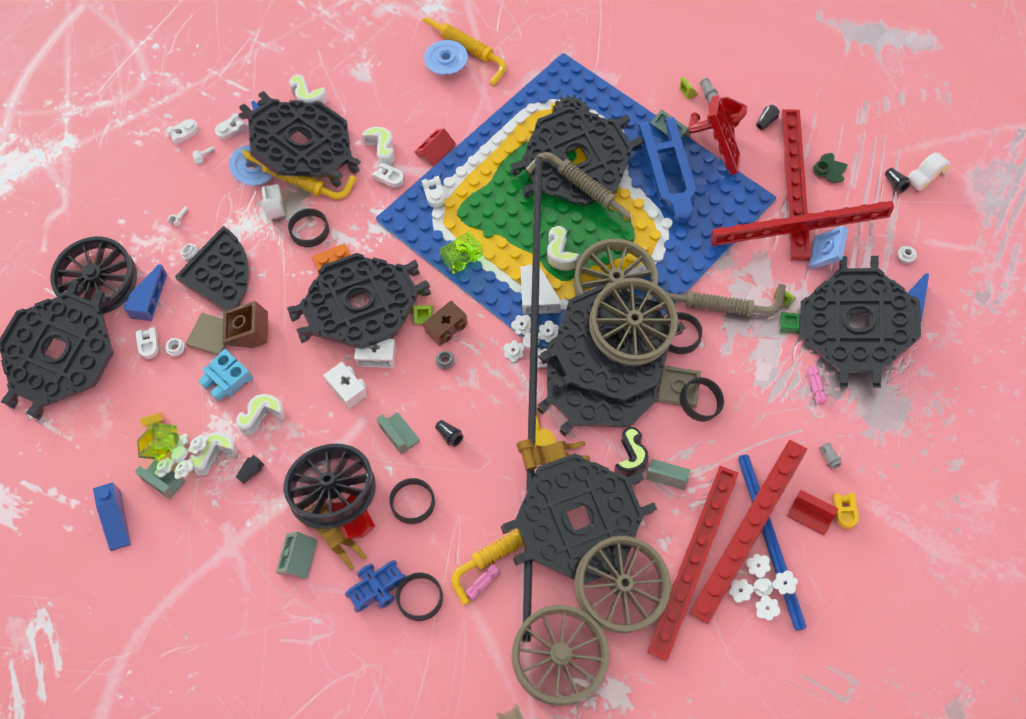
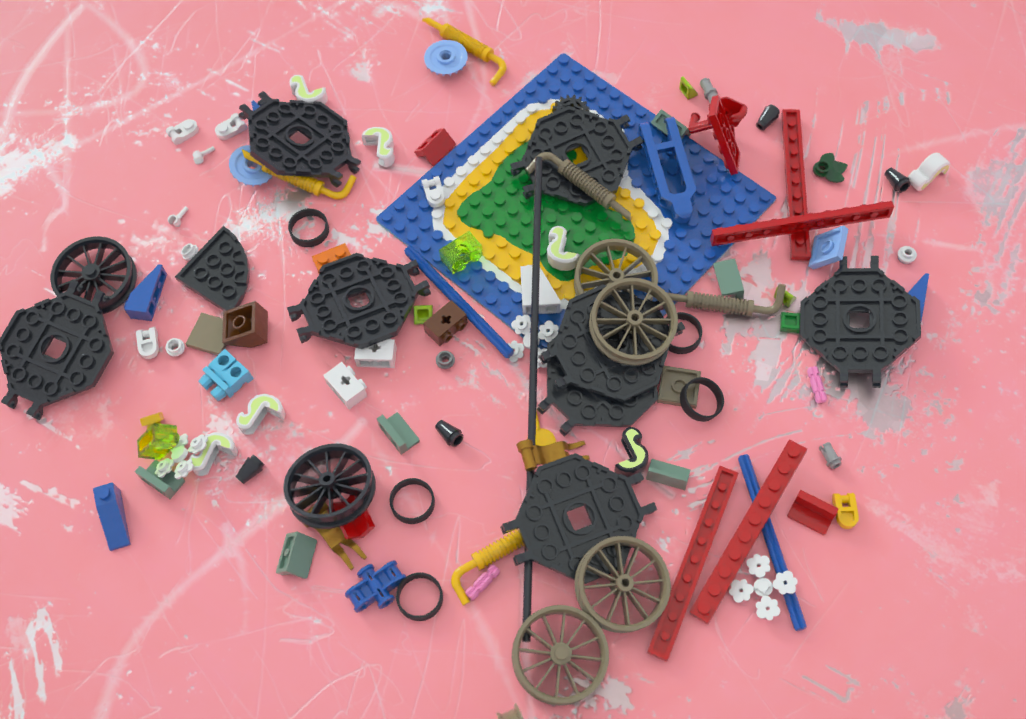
white animal [262,184,285,220] -> none
white plate [372,162,404,188] -> none
none -> blue axle [404,246,514,358]
none -> sand green panel [713,258,744,300]

